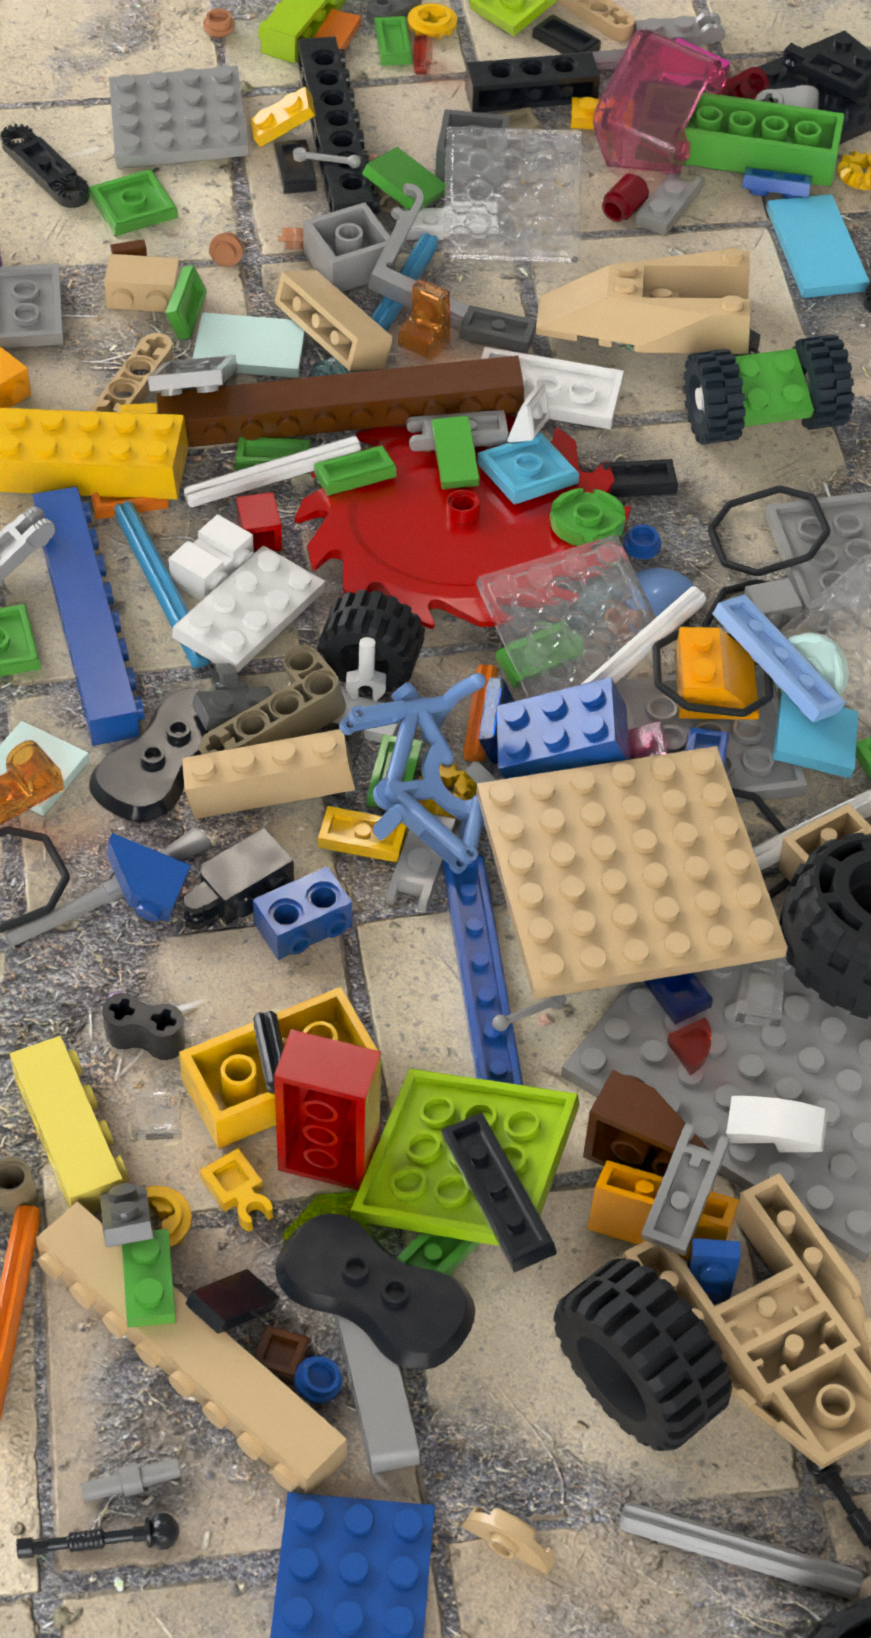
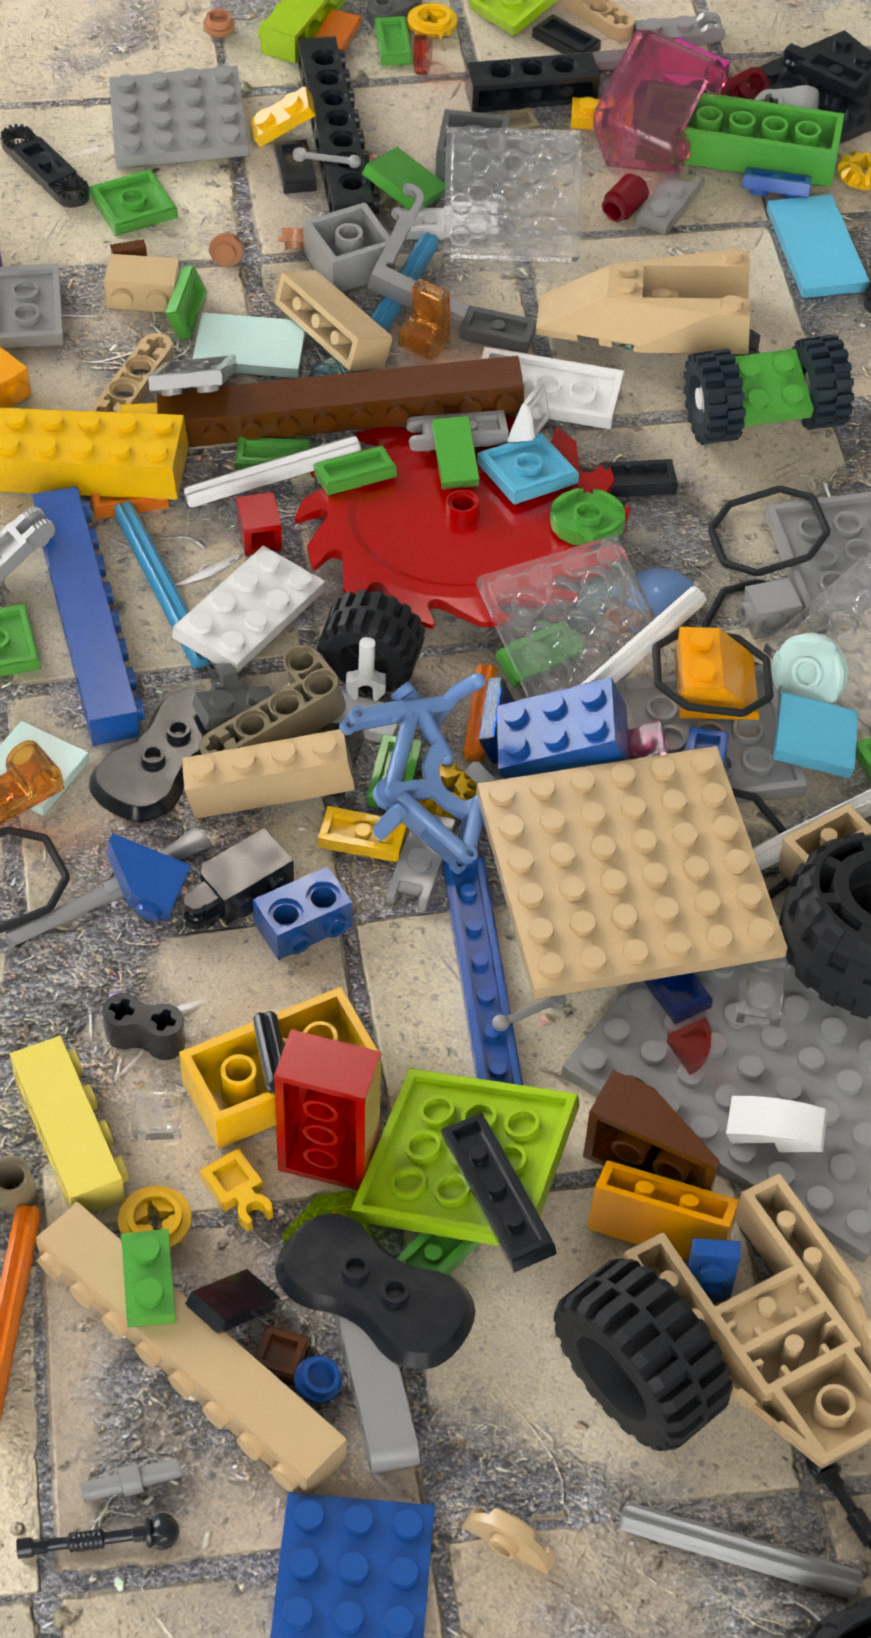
dark grey plate [100,1184,153,1247] -> none
white brick [168,514,254,602] -> none
blue plate [623,524,661,559] -> none
light grey hinge [641,1123,730,1256] -> none
light blue plate [712,594,846,723] -> none

